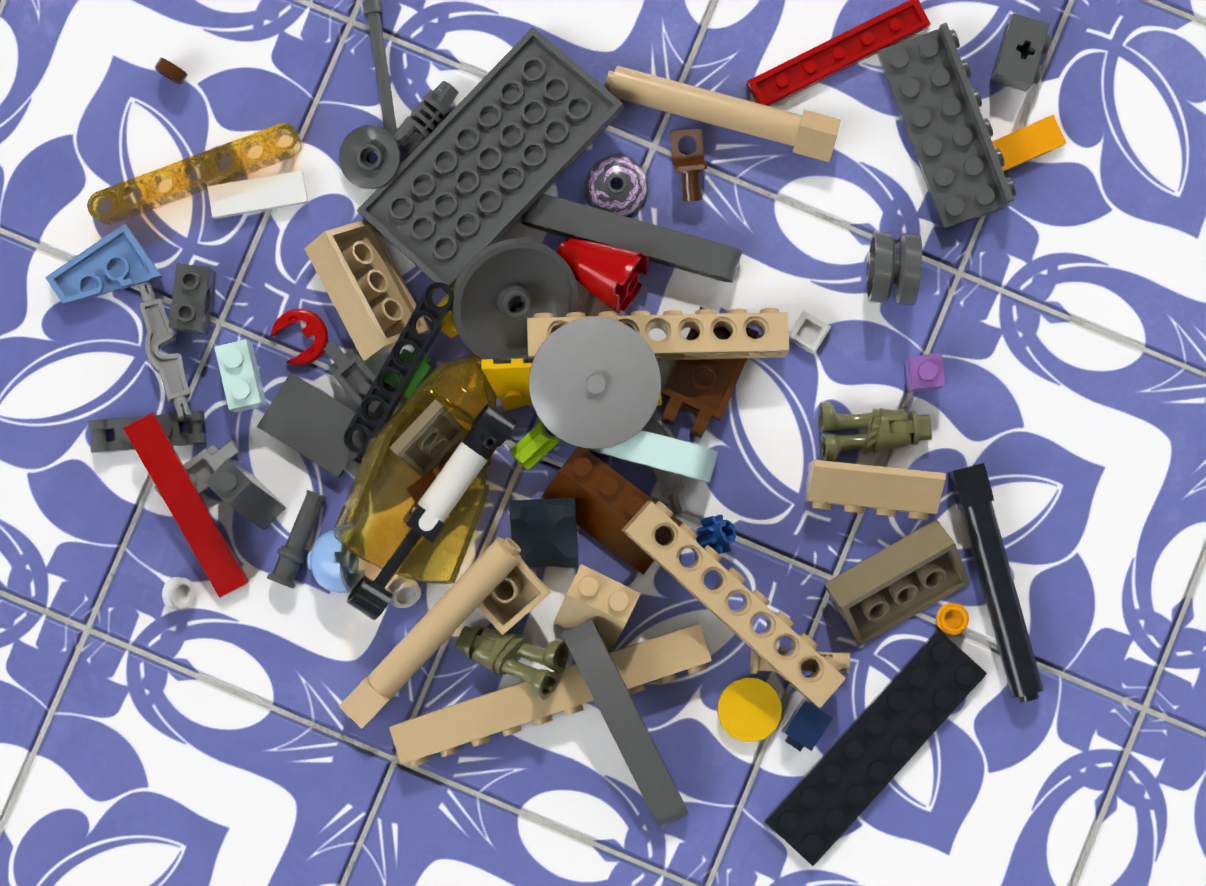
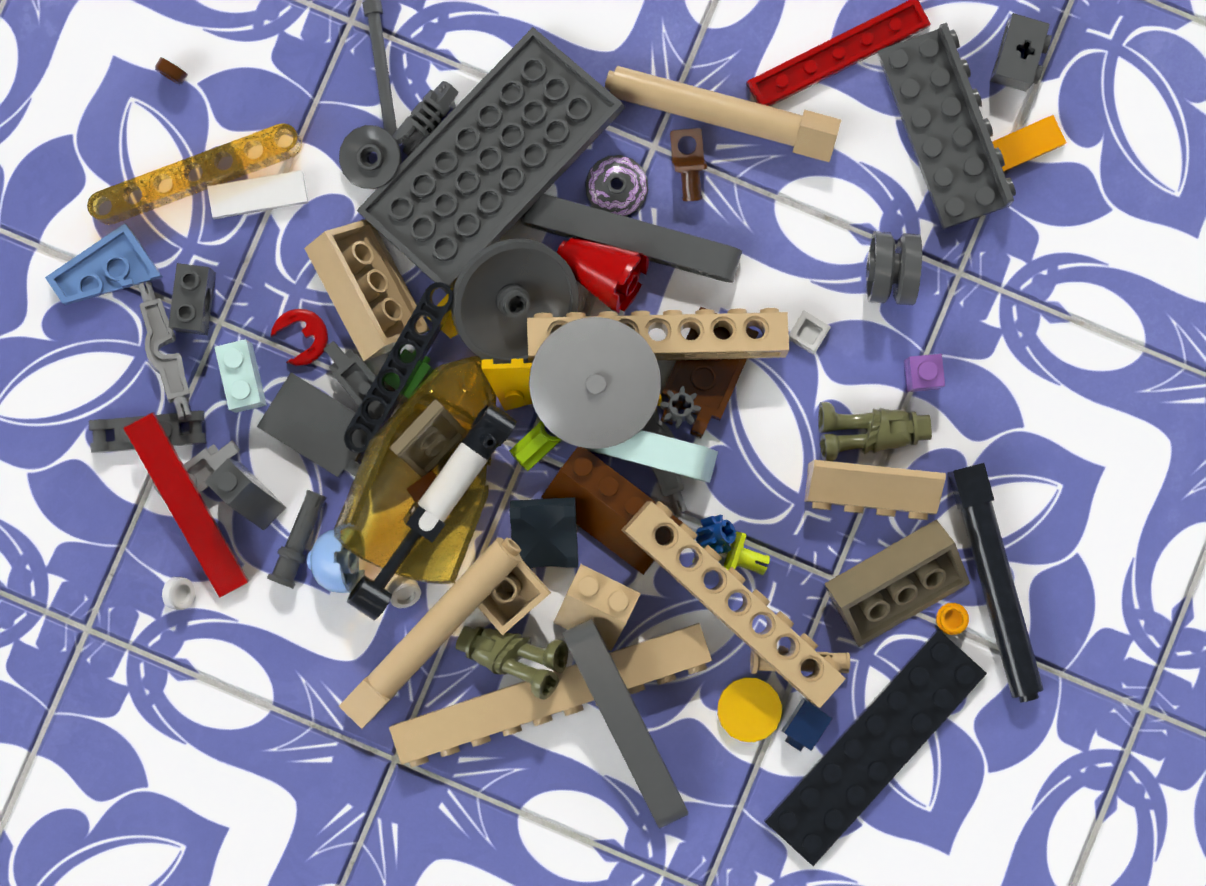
none -> dark grey gear [659,386,701,429]
none -> neon yellow bracket [692,532,770,575]

